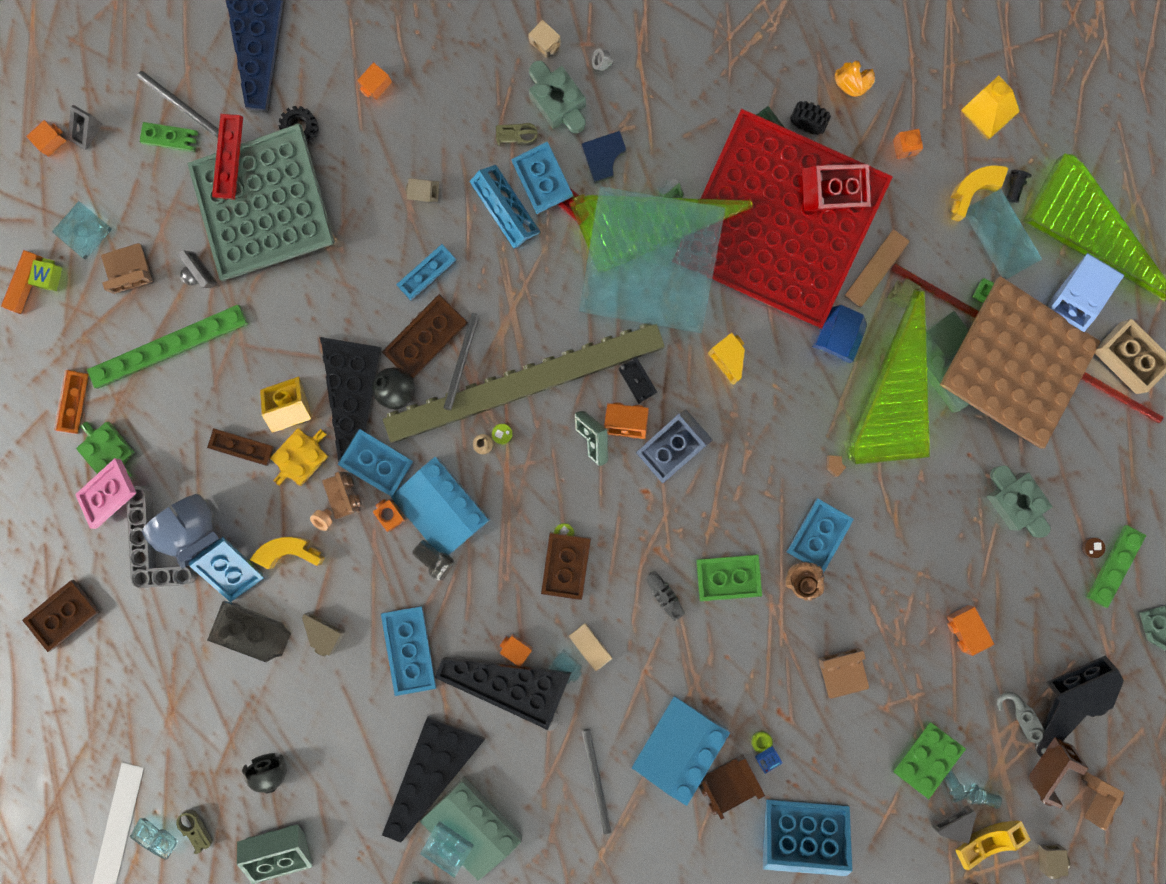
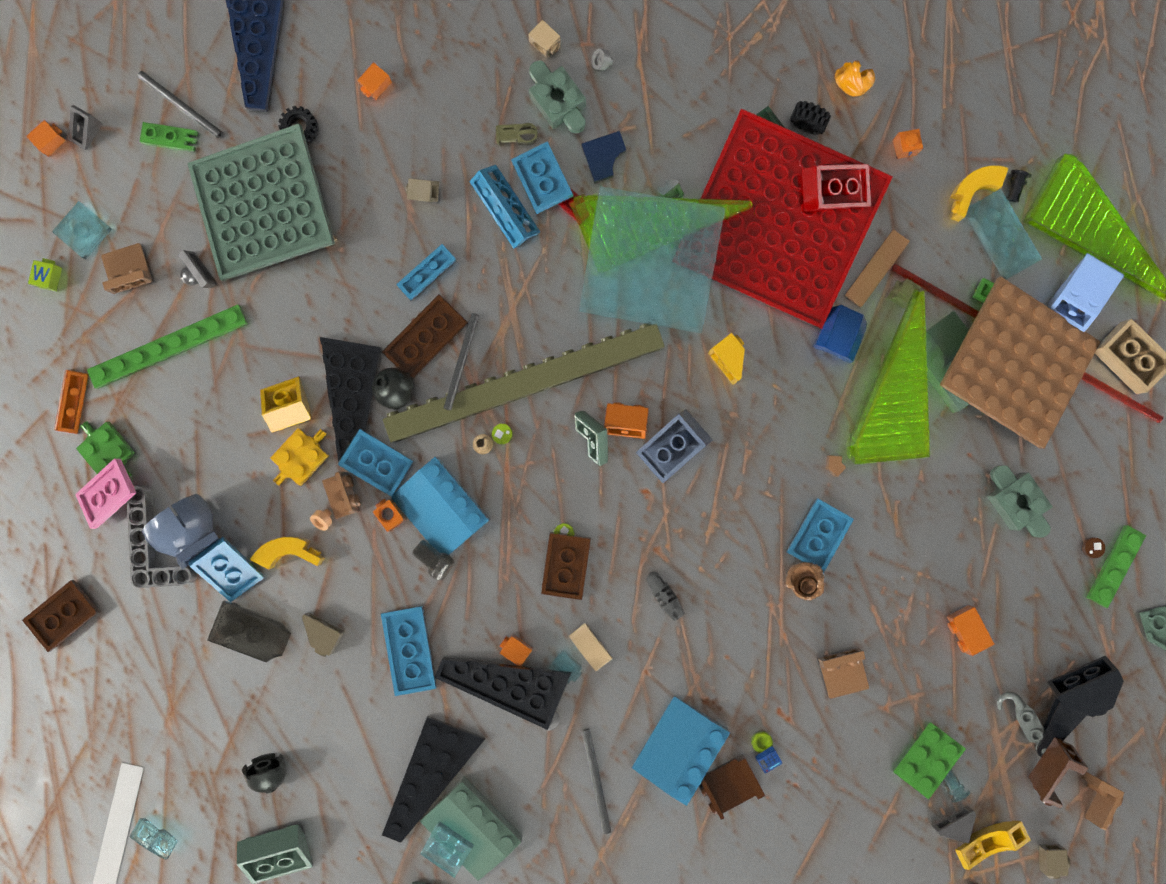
orange slope [1,250,43,314] -> none
olive piece [176,809,213,854] -> none
reddish brown plate [207,428,274,466] -> none
red plate [212,114,243,200] -> none
black hinge [618,356,657,404] -> none
bright green plate [696,554,762,601] -> none
dark azure slope [763,800,852,876] -> none
yellow slope [961,75,1020,139] -> none
clear light blue pin [966,783,1002,809] -> none

